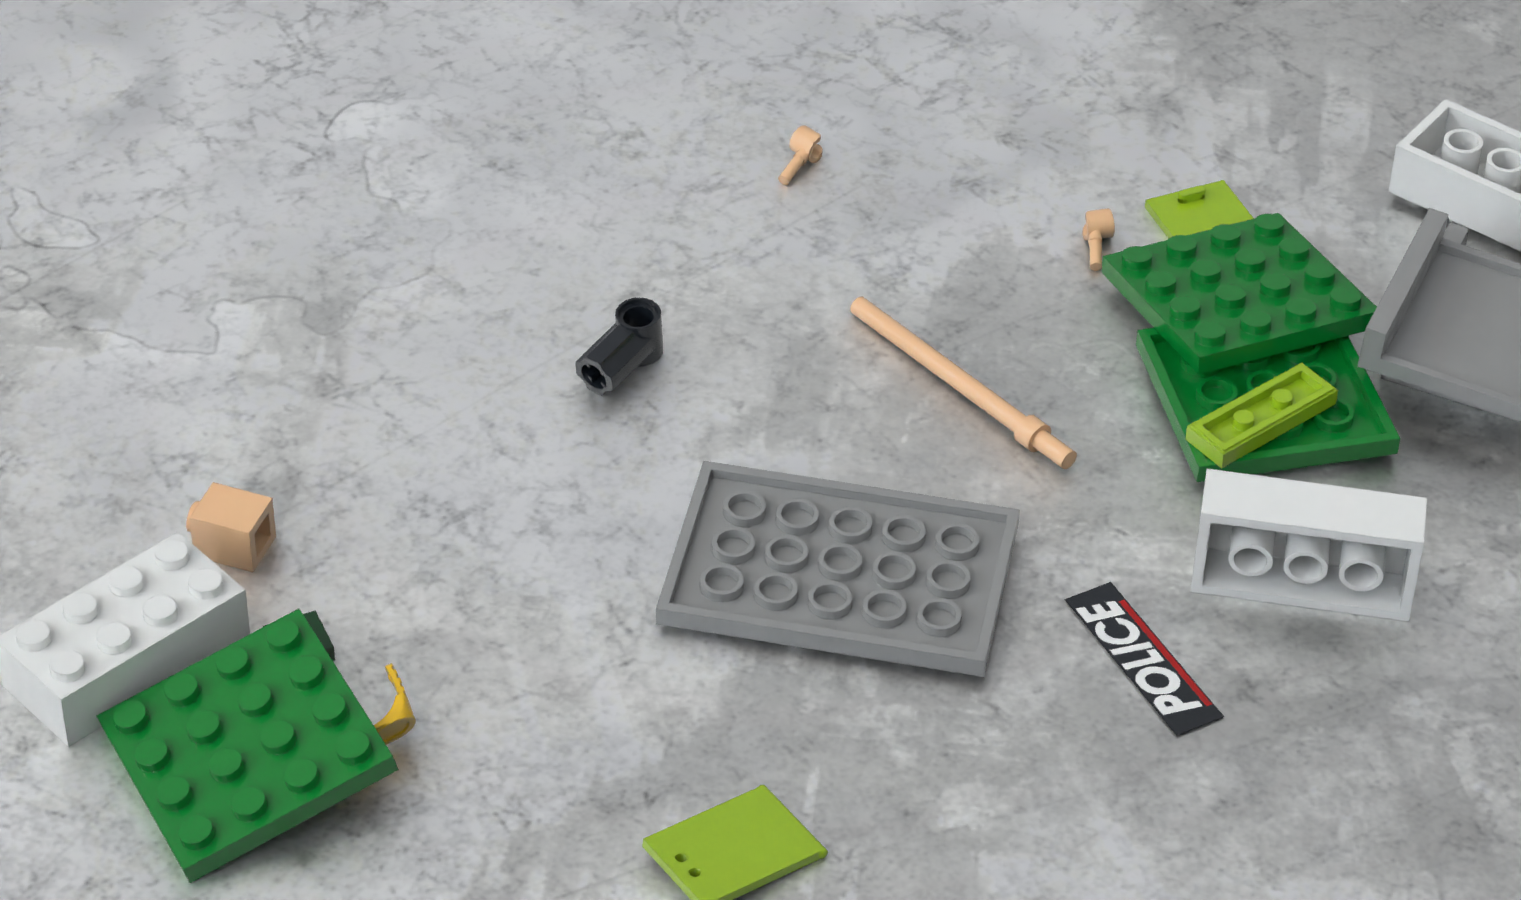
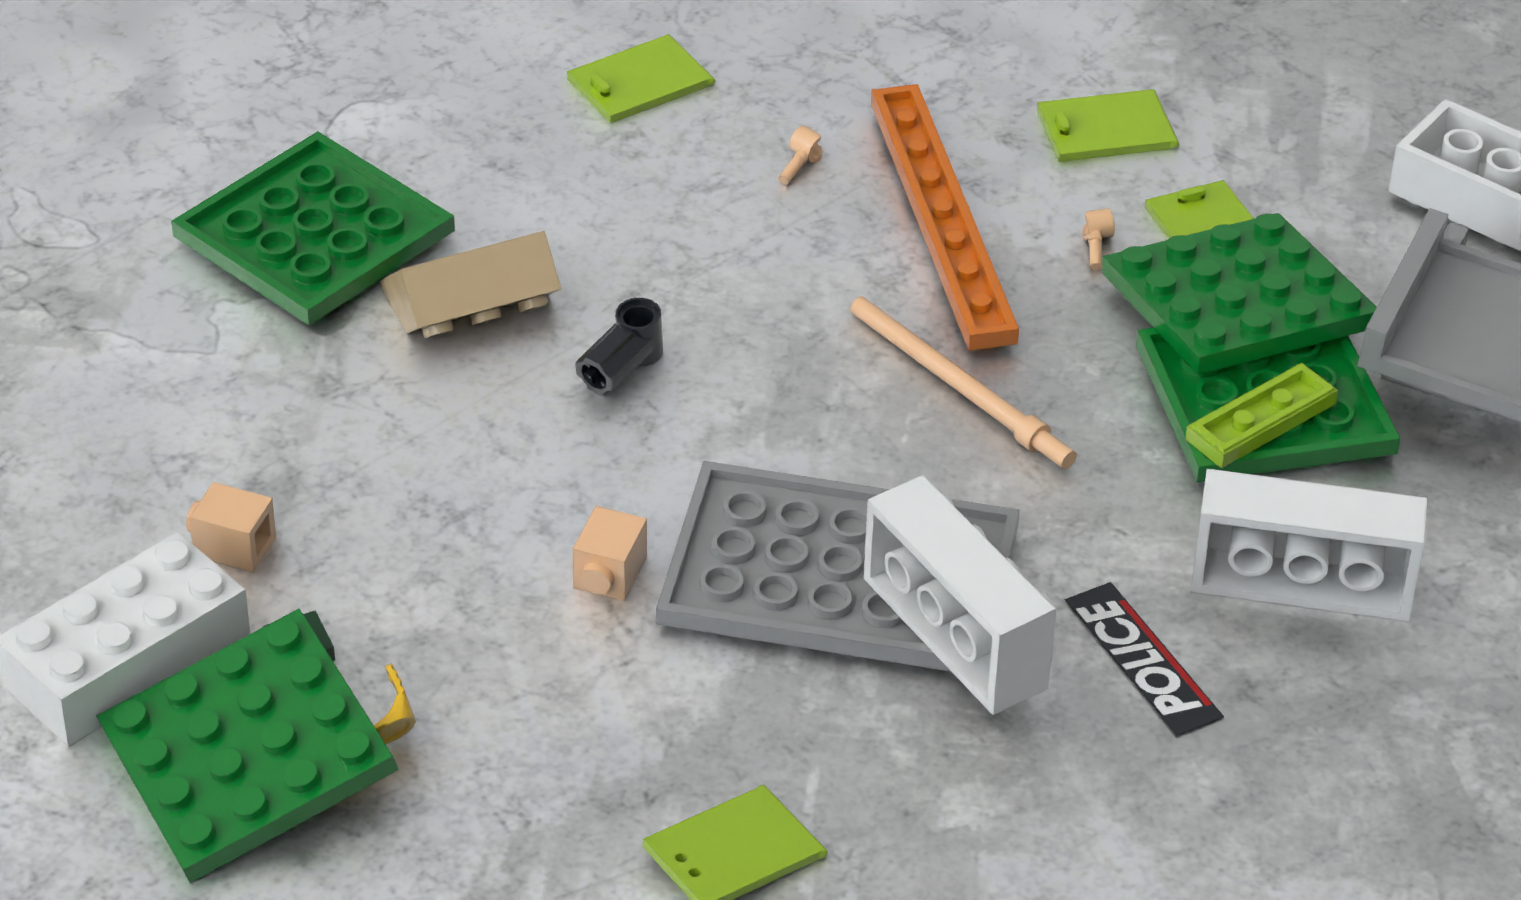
none -> green plate [171,131,455,325]
none -> tan slope [380,230,561,339]
none -> lime container [567,34,716,123]
none -> light nougat brick [573,506,647,601]
none -> white brick [864,475,1056,715]
none -> orange plate [871,84,1019,351]
none -> lime container [1037,89,1180,162]

